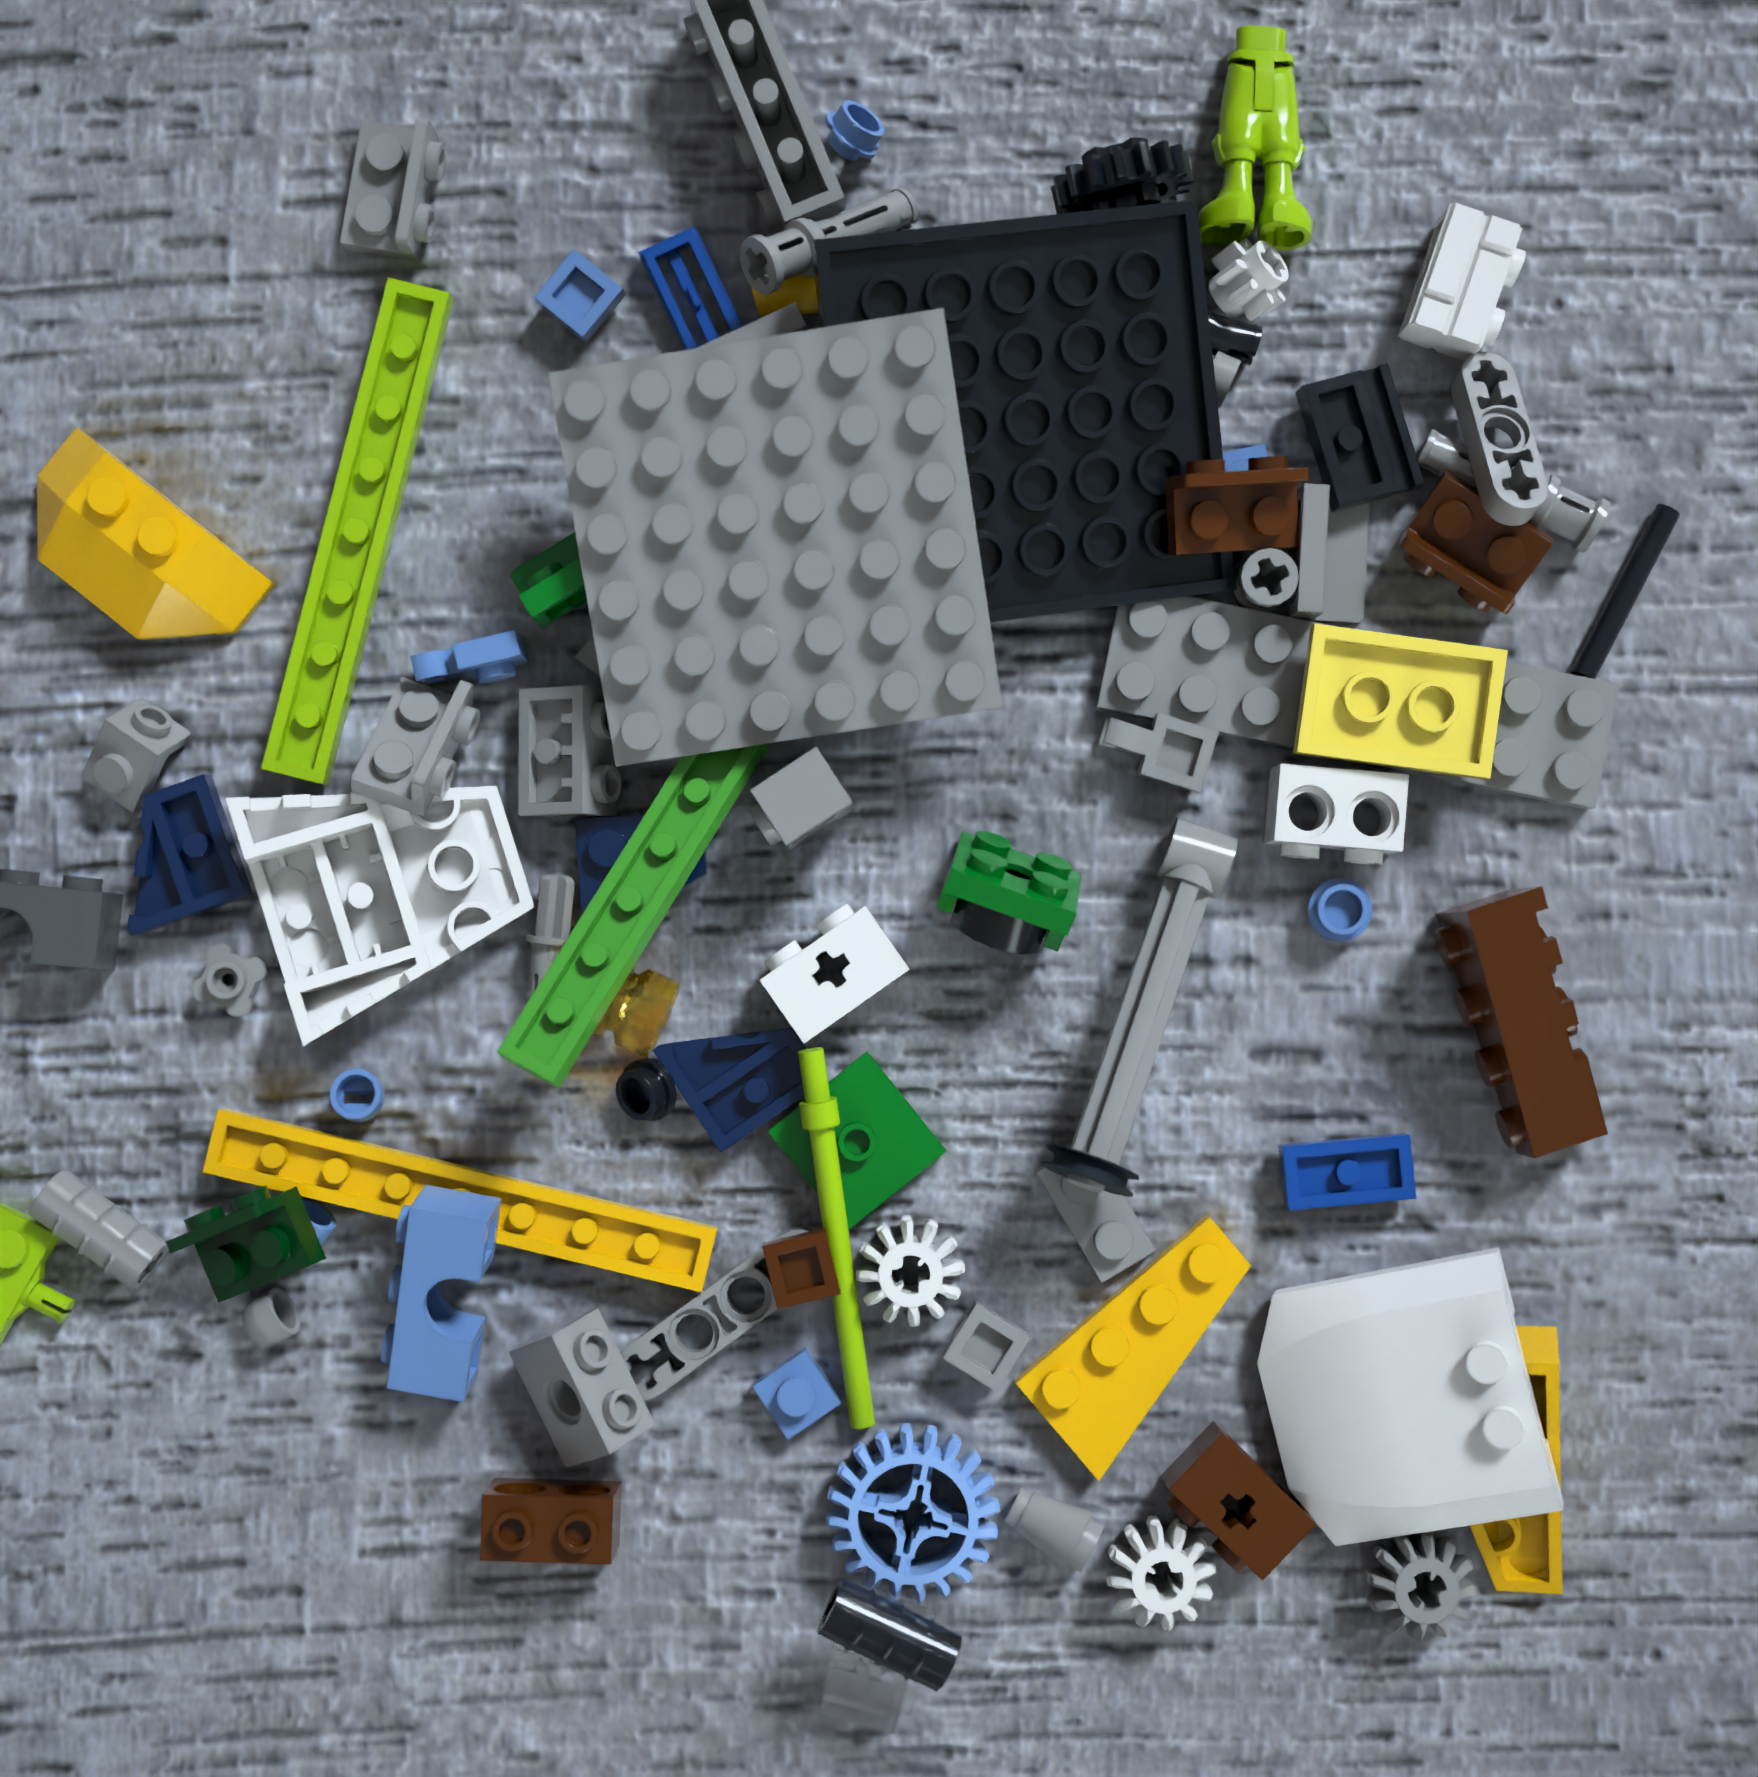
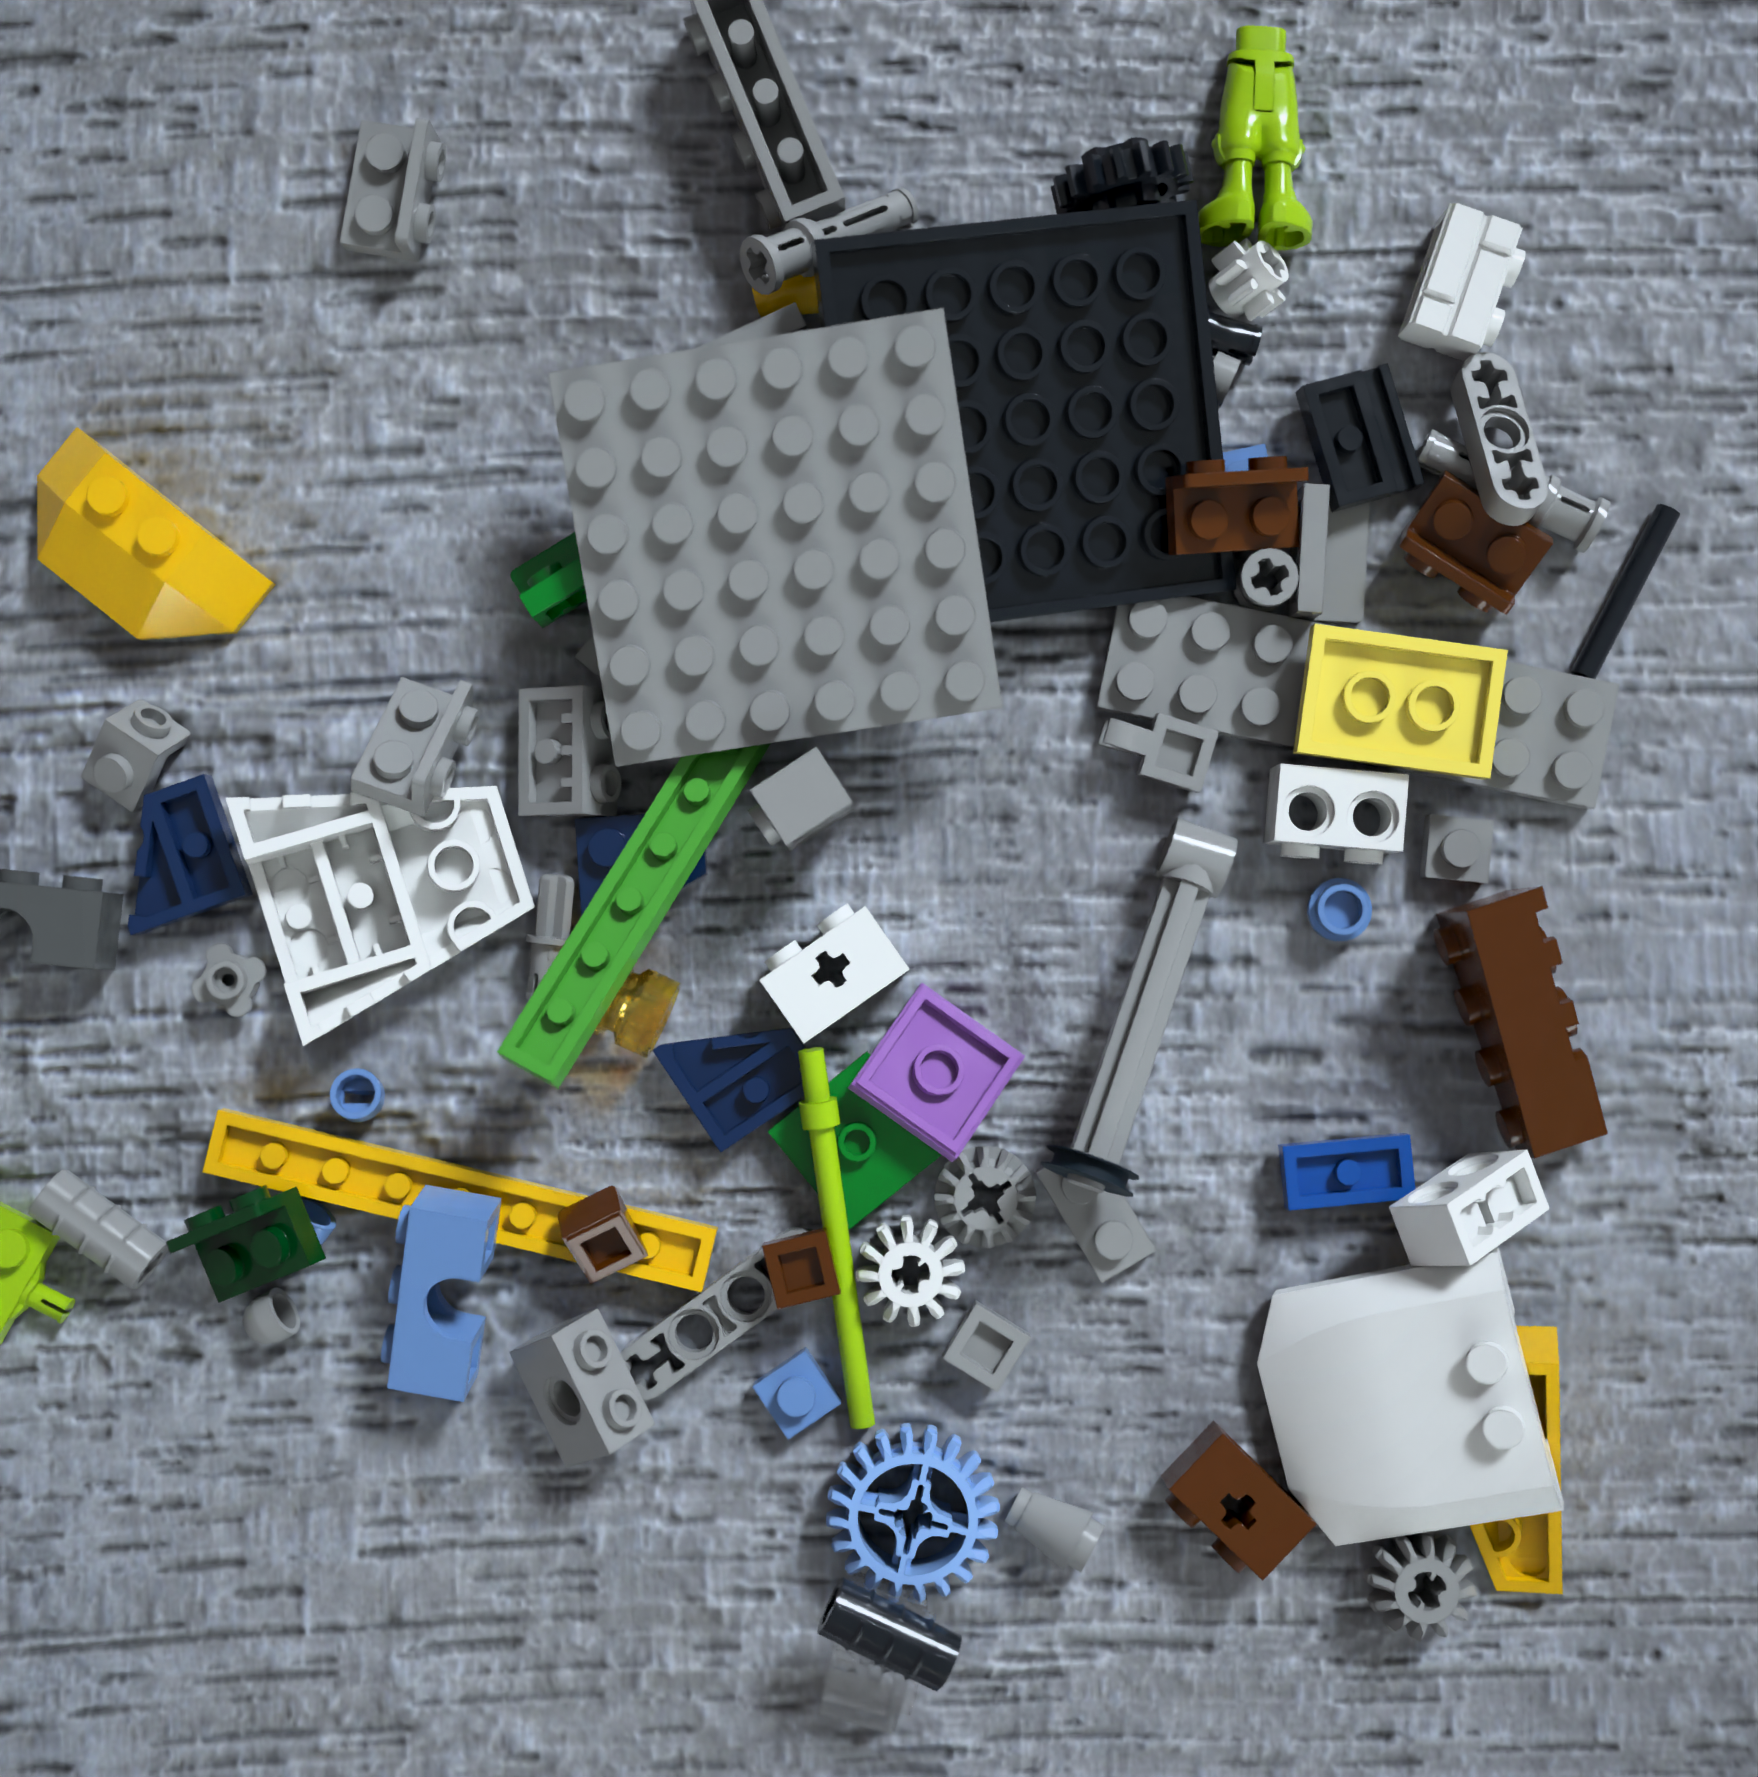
lime plate [261,277,454,786] -> none
medium blue plate [410,630,530,686] -> none
reddish brown brick [480,1478,622,1564] -> none
medium blue plate [534,249,626,344] -> none
black plate [616,1058,677,1121] -> none
blue tile [638,226,743,350] -> none
medium blue plate [825,100,885,161] -> none
green piece [936,831,1081,955] -> none
yellow wing [1014,1214,1251,1481] -> none
white gear [1105,1515,1216,1631] -> none
none -> reddish brown slope [557,1186,649,1284]
none -> medium lavender plate [848,983,1025,1162]
none -> light grey gear [934,1146,1037,1249]
none -> white brick [1389,1149,1550,1267]
none -> light grey plate [1419,814,1494,884]

